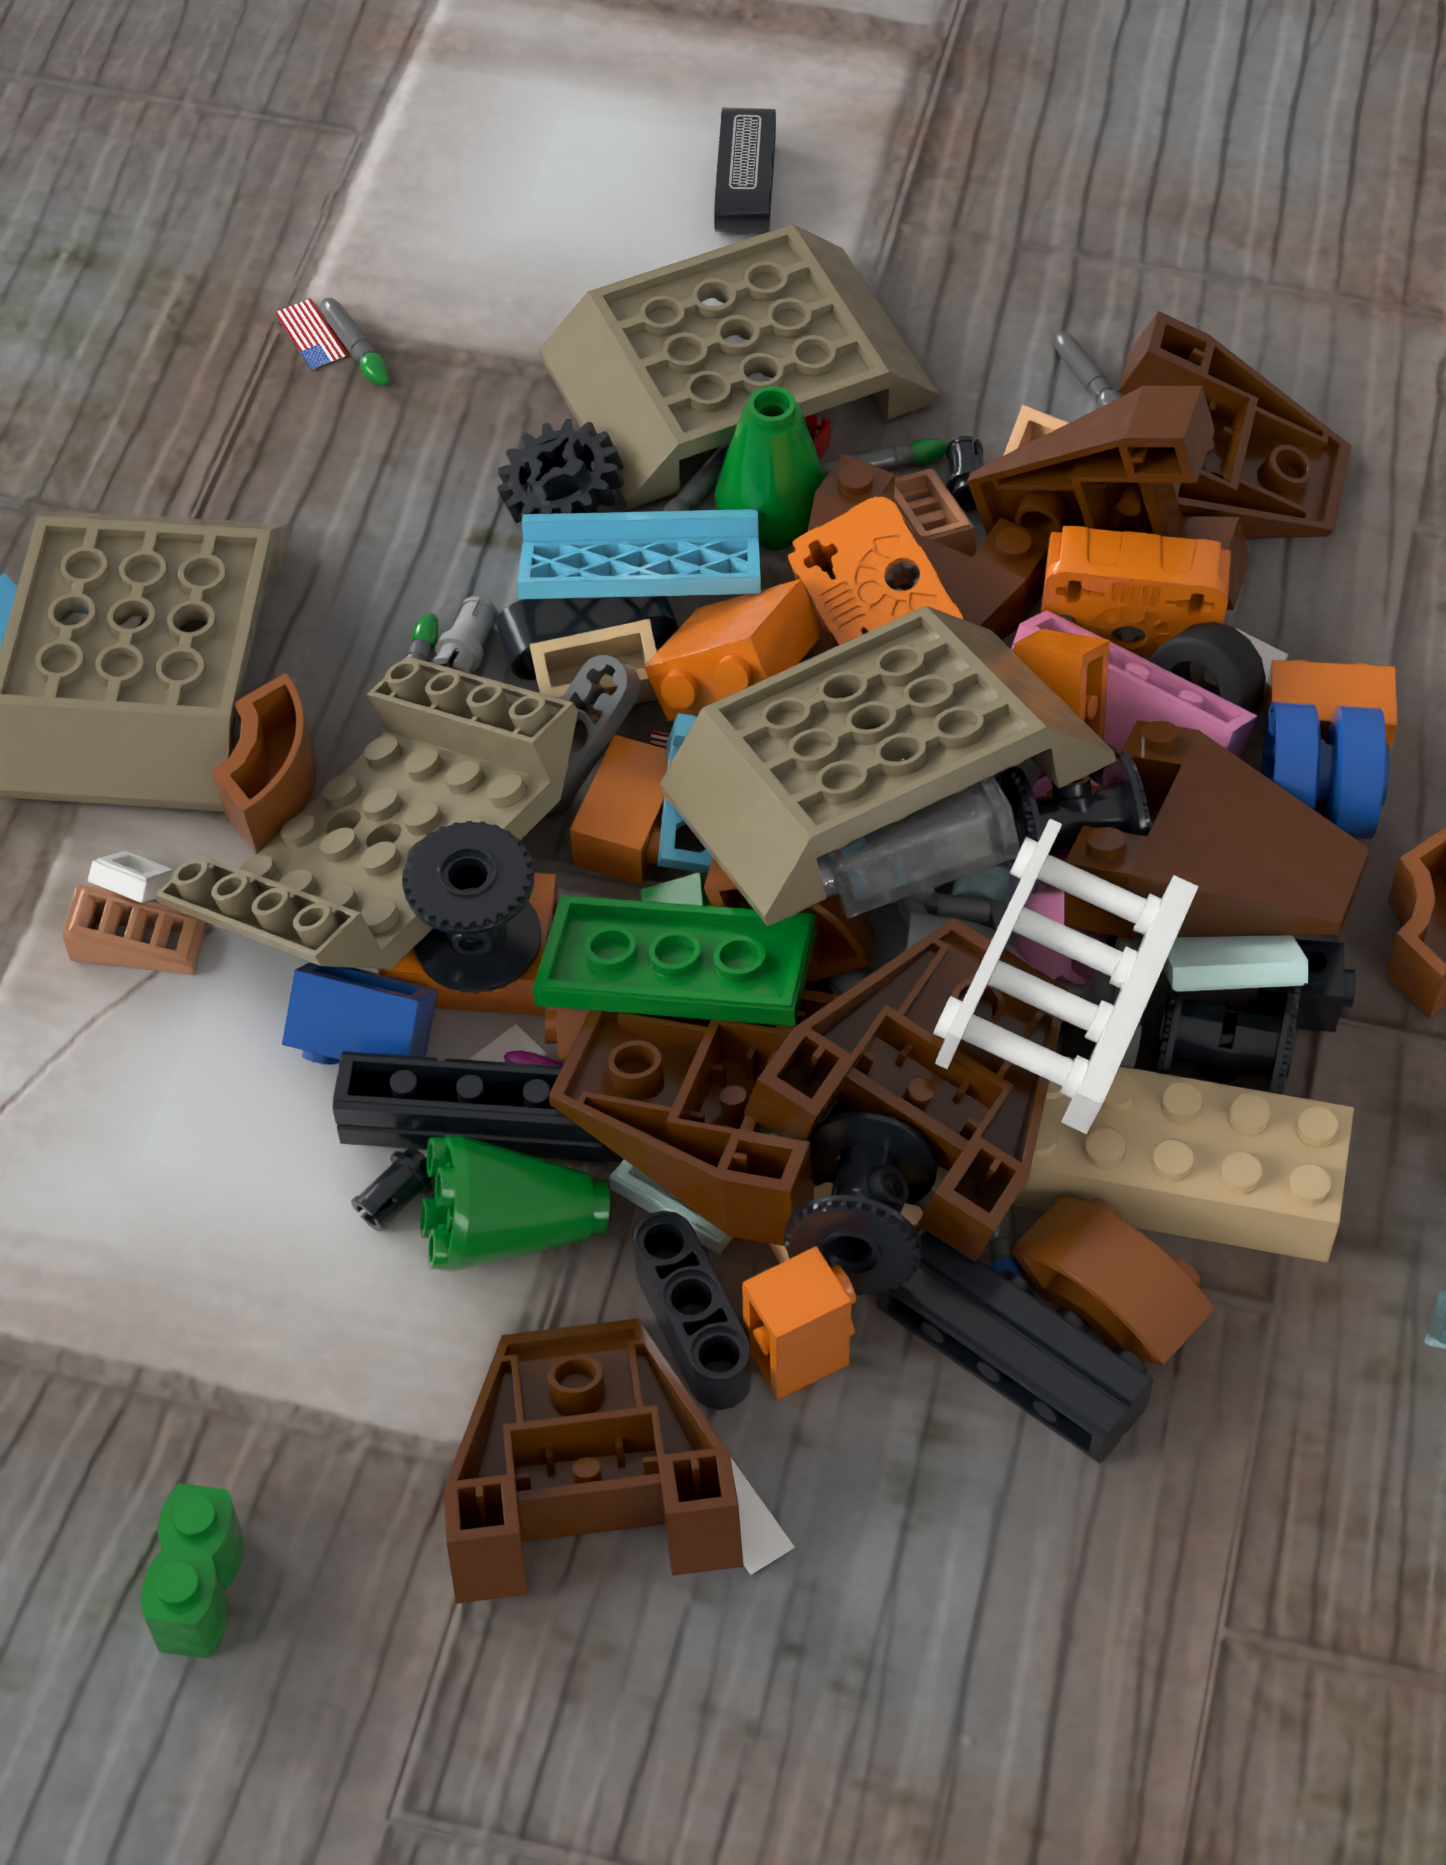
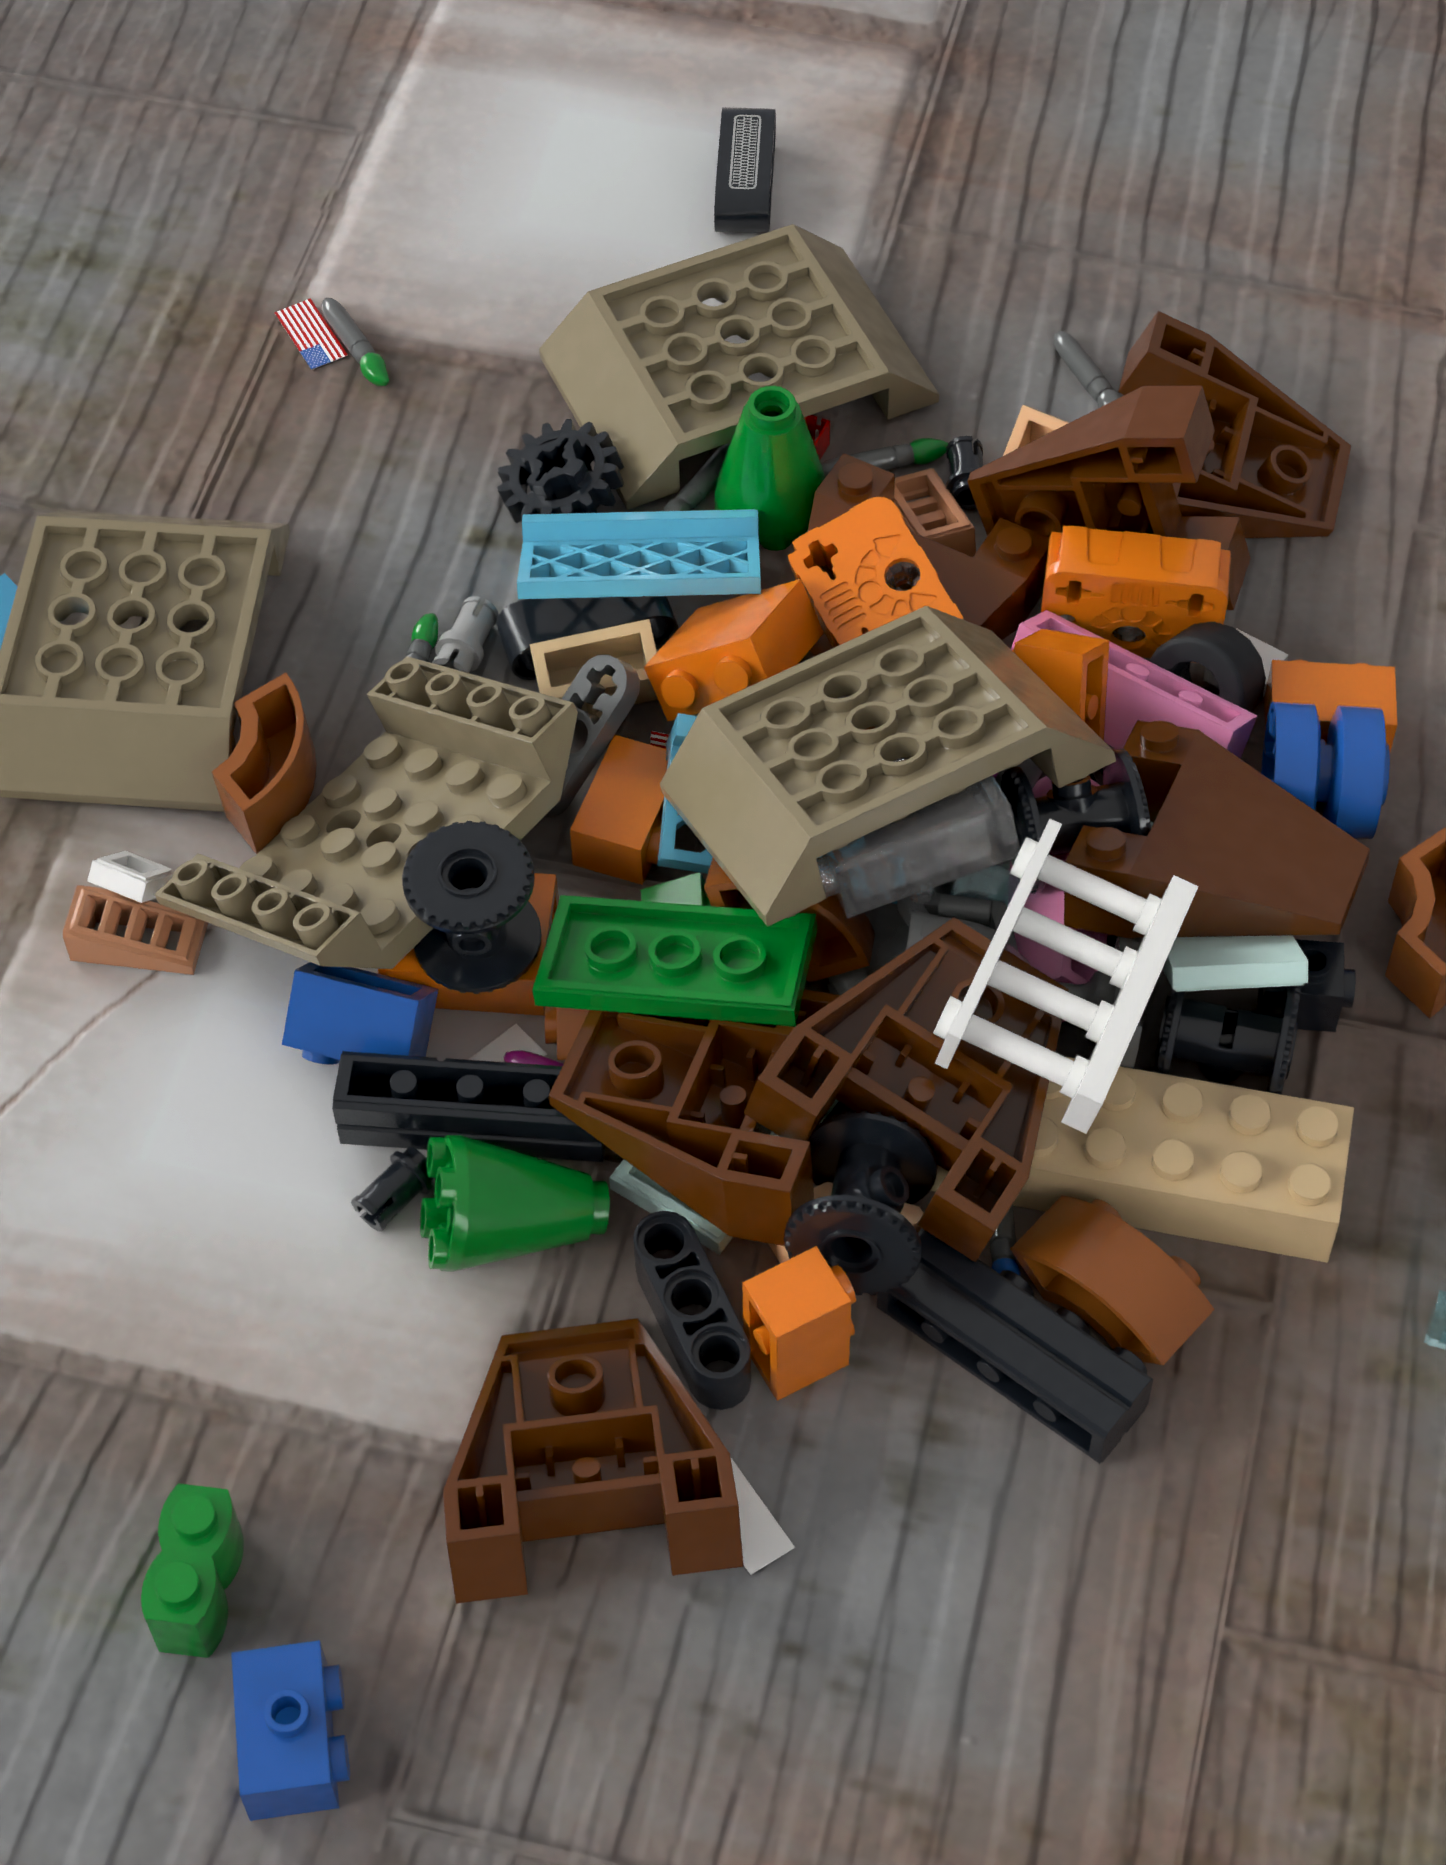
none -> blue brick [231,1640,350,1821]

